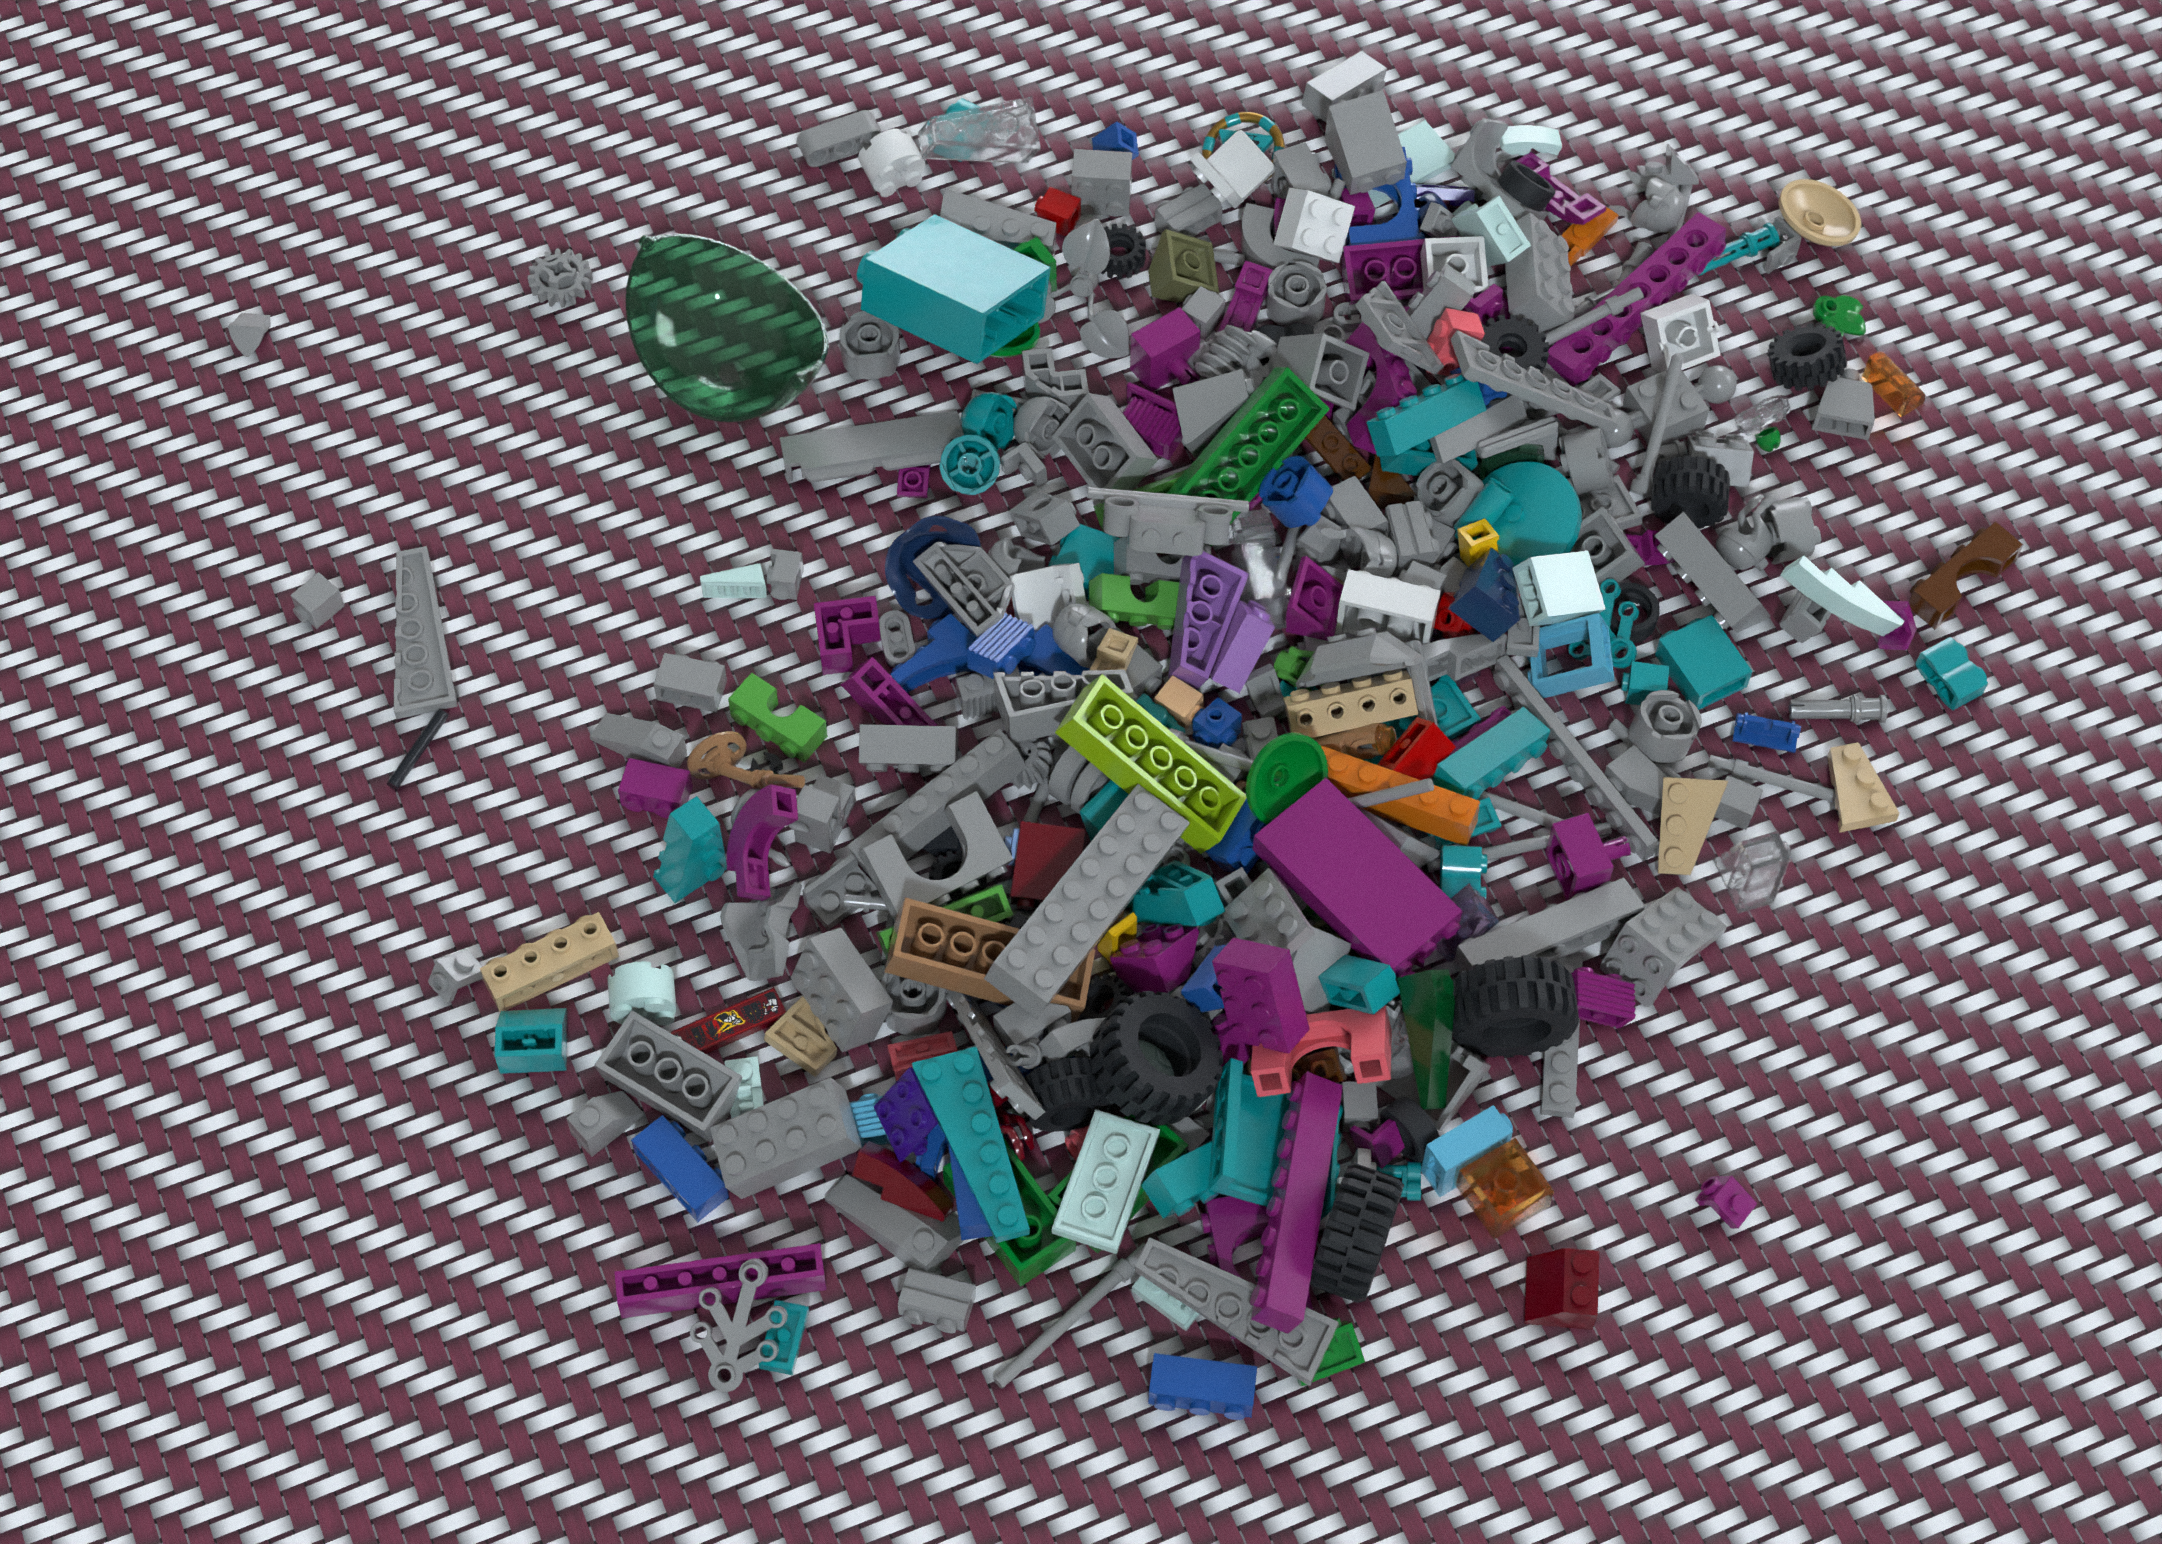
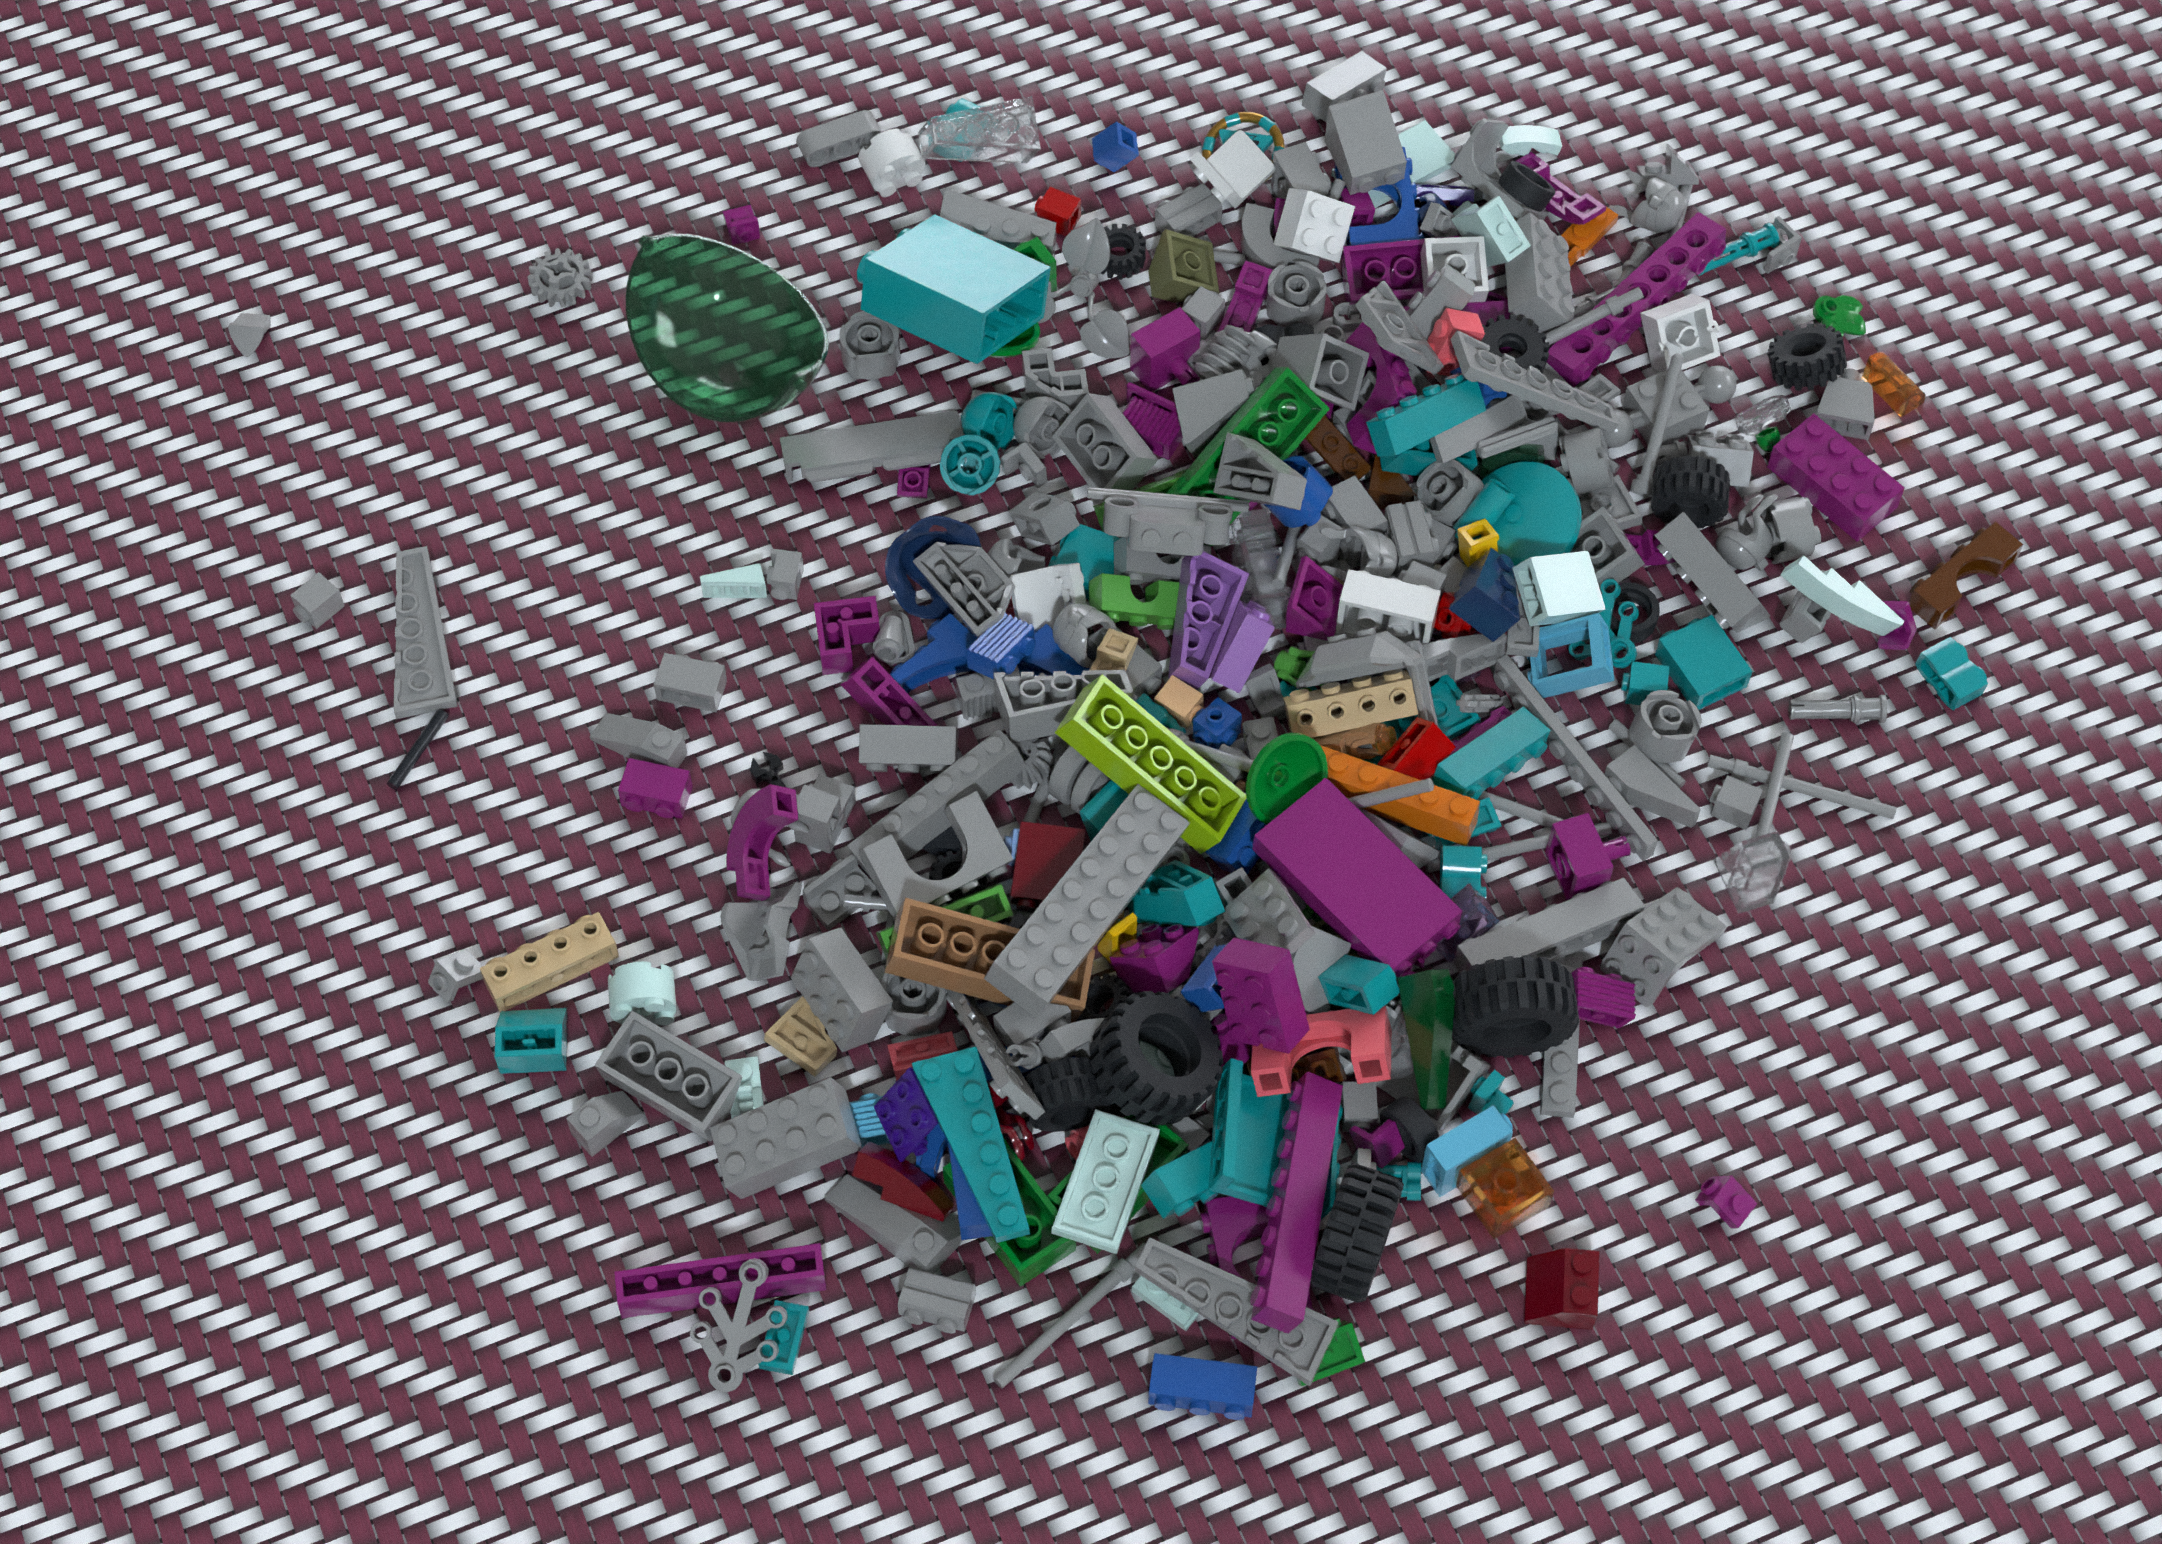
blue brick [631,1115,729,1223] -> none
teal wedge [653,796,727,903] -> none
tile [669,987,786,1054] -> none
medium nougat dish [687,731,805,789] -> none
bright green arch [728,673,828,763] -> none
light grey brick [1072,149,1132,217] -> none
magenta bracket [1461,284,1503,324] -> none
tan wing [1658,777,1729,876] -> none
blue hinge [1732,712,1801,753] -> none
tan dish [1778,179,1861,246] -> none
tan wing [1827,742,1900,833] -> none
none -> magenta bracket [723,205,760,245]
none -> light grey cone [873,615,903,663]
none -> light grey wedge [1213,432,1307,510]
none -> light grey axle [1456,694,1504,713]
none -> teal bracket [1468,1069,1514,1115]
none -> light grey bar [1752,732,1794,853]
none -> magenta brick [1767,413,1905,542]

